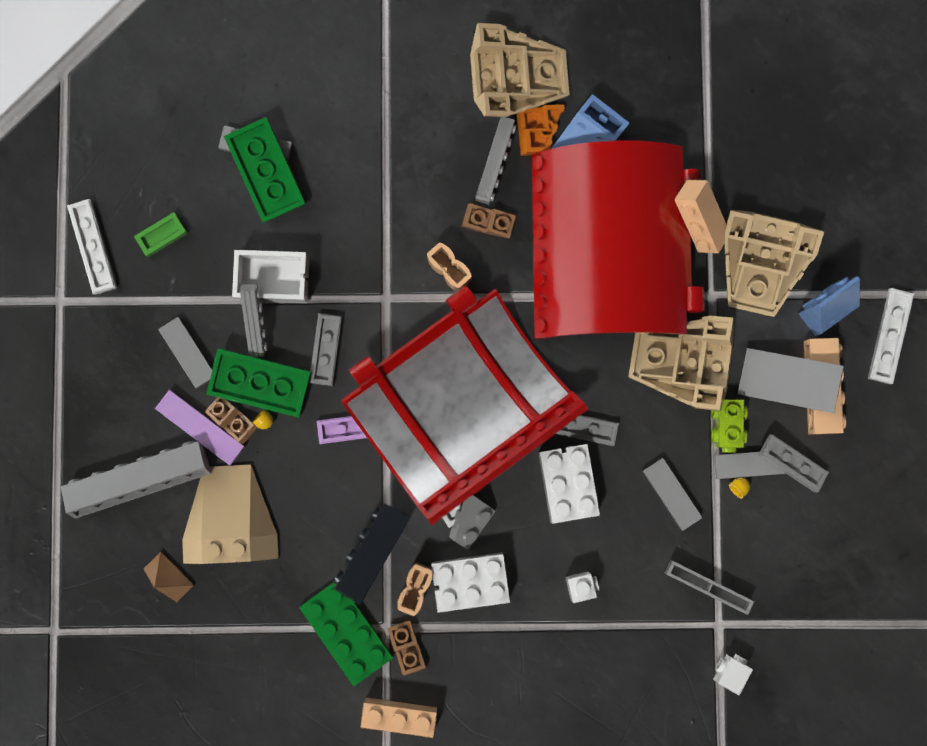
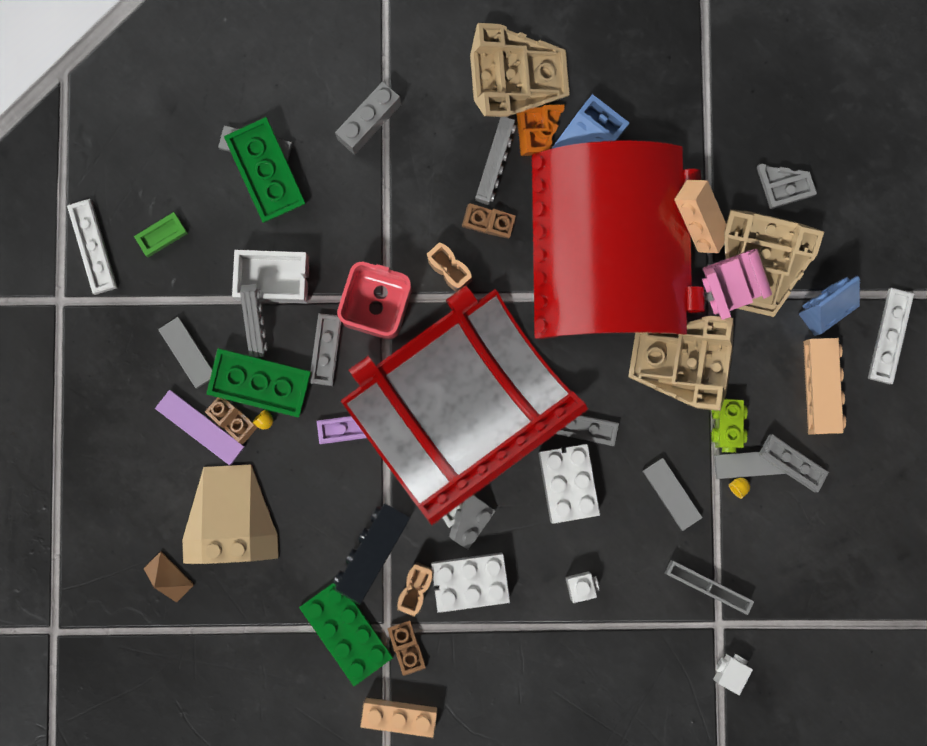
light grey brick [61,441,211,519] -> none
light grey tile [738,348,844,413] -> none
none -> light grey brick [335,81,401,155]
none -> coral piece [337,262,412,340]
none -> bright pink piece [702,249,772,320]
none -> light grey wing [757,164,817,209]

